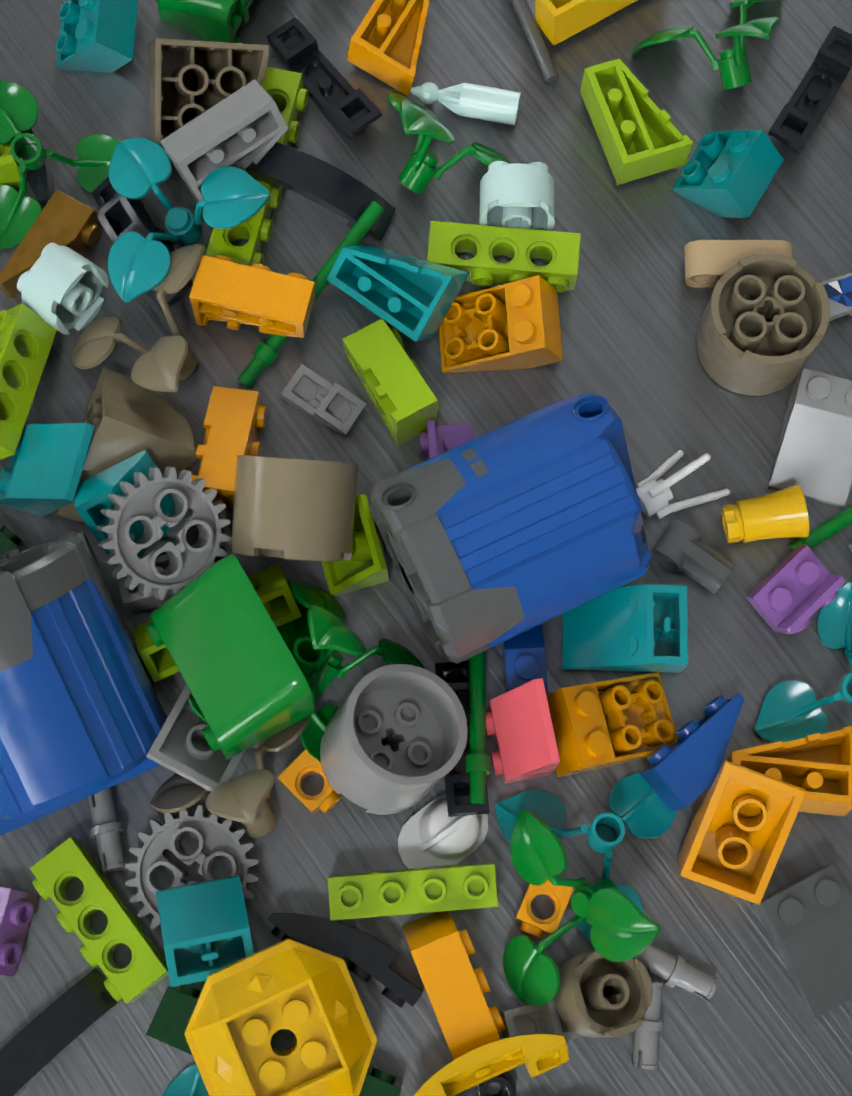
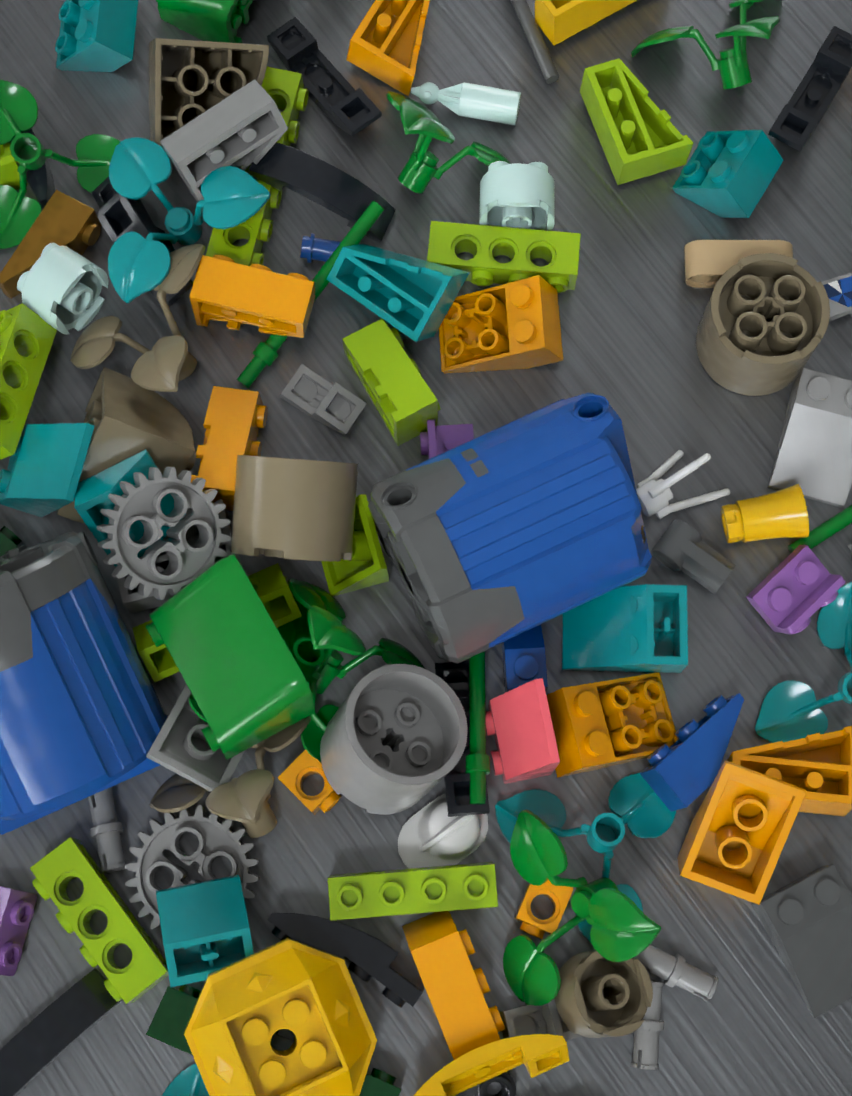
none -> blue pin [300,233,341,263]

